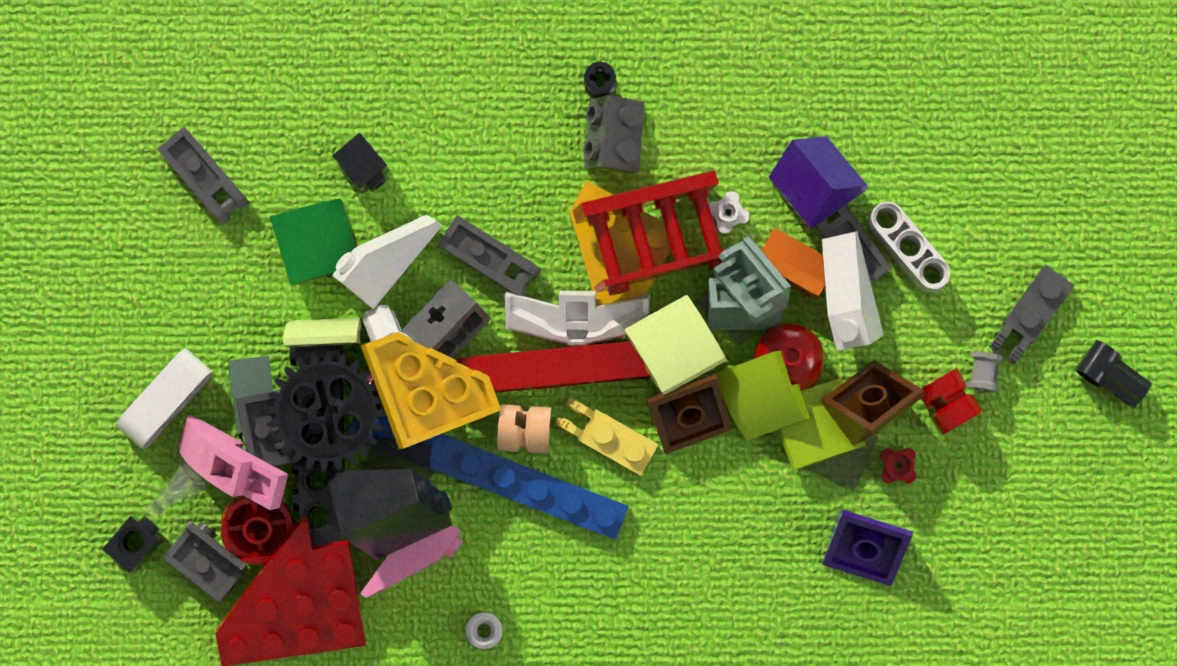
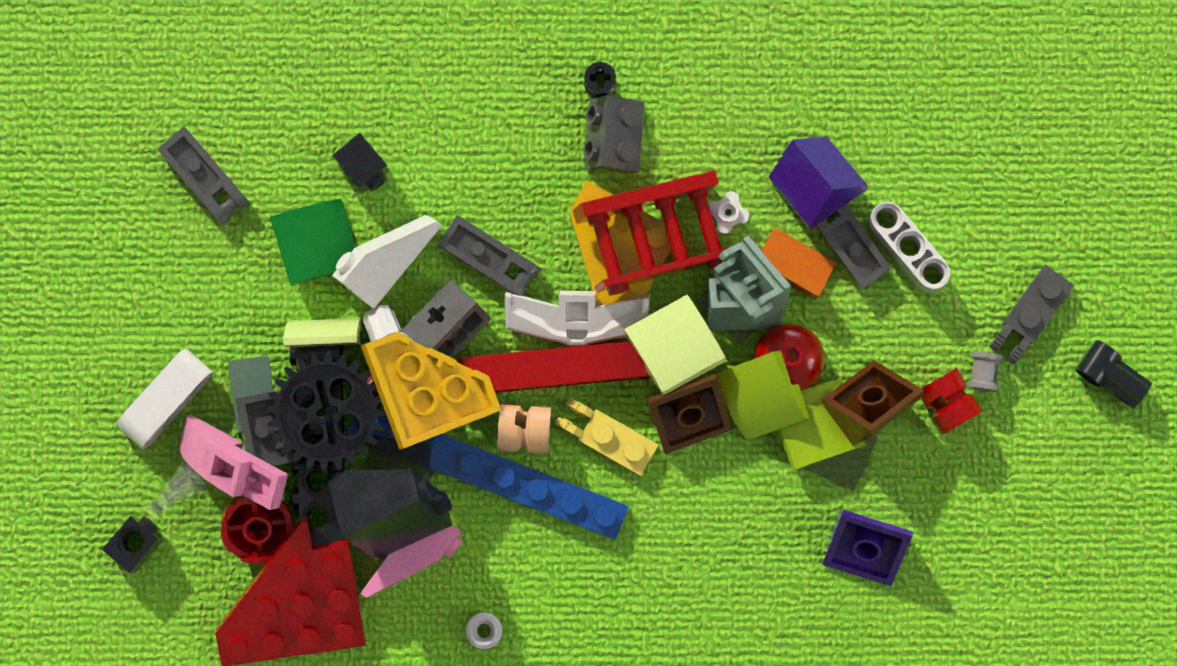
dark grey bracket [162,521,247,604] -> none
white slope [822,231,883,351] -> none
red plate [880,448,917,484] -> none

